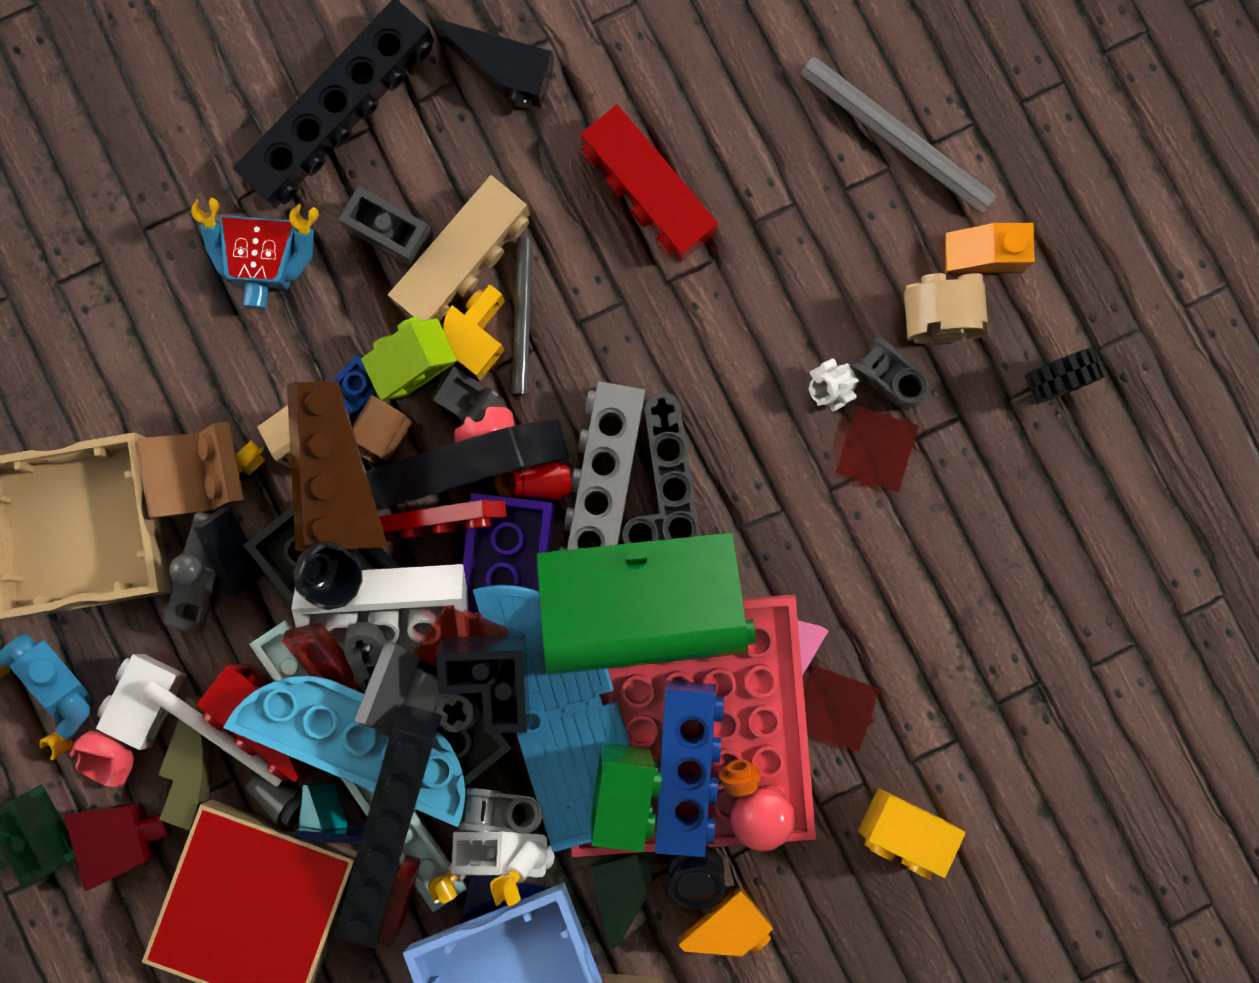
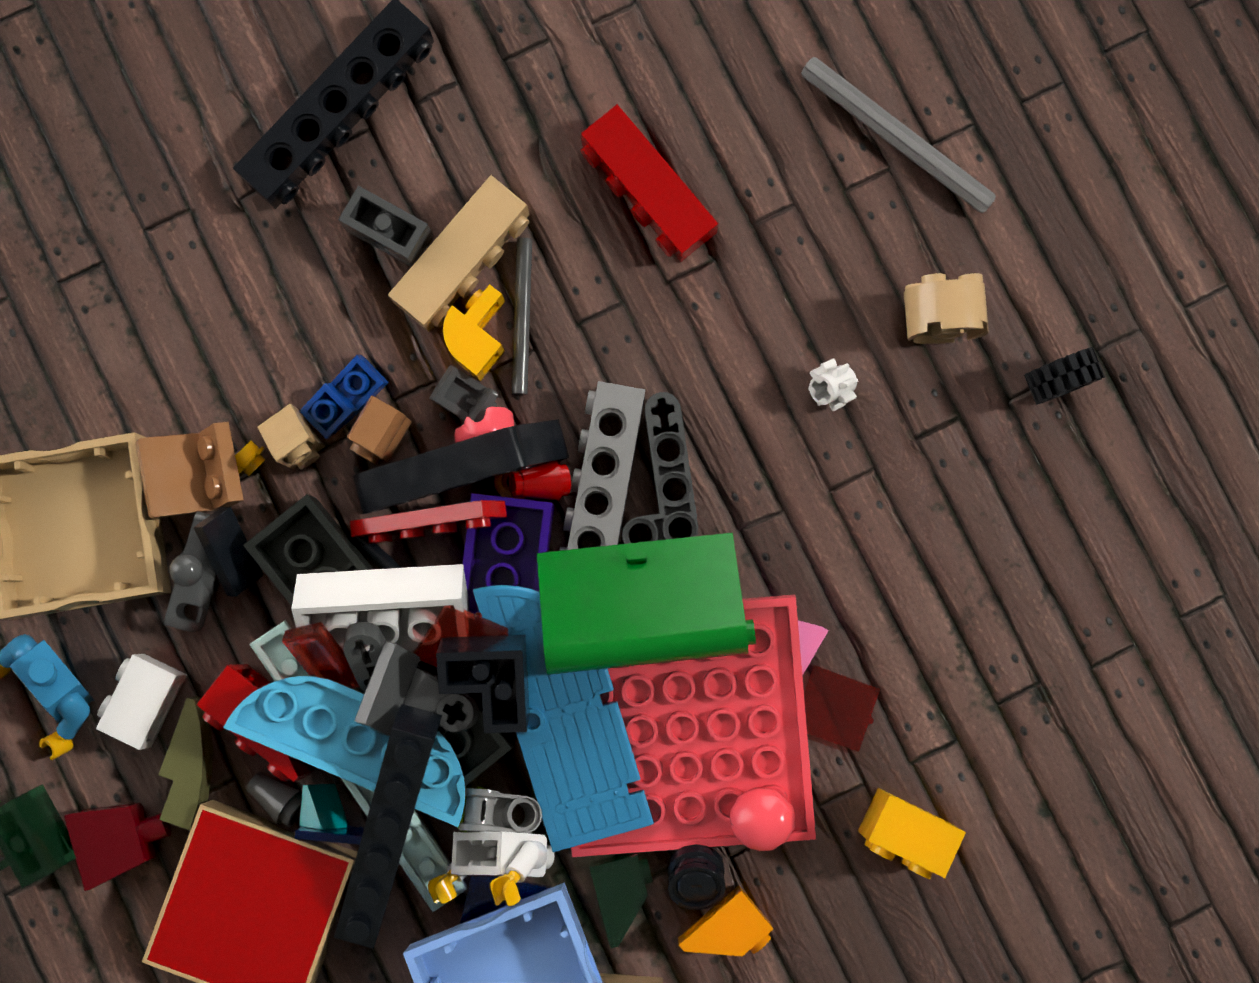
coral hair [70,731,134,788] -> none
white bar [142,679,282,787] -> none
torso [191,198,319,310] -> none
reddish brown wedge [287,381,388,552] -> none
black hair [292,541,363,610] -> none
lime brick [361,316,457,401] -> none
clear red tile [376,854,421,948] -> none
black slope [437,19,554,109] -> none
green brick [590,742,662,852] -> none
blue brick [655,680,724,857] -> none
orange plate [719,760,761,797] -> none
clear red piece [836,406,919,492] -> none
dark grey piece [851,337,929,410] -> none
light orange slope [945,223,1035,273] -> none

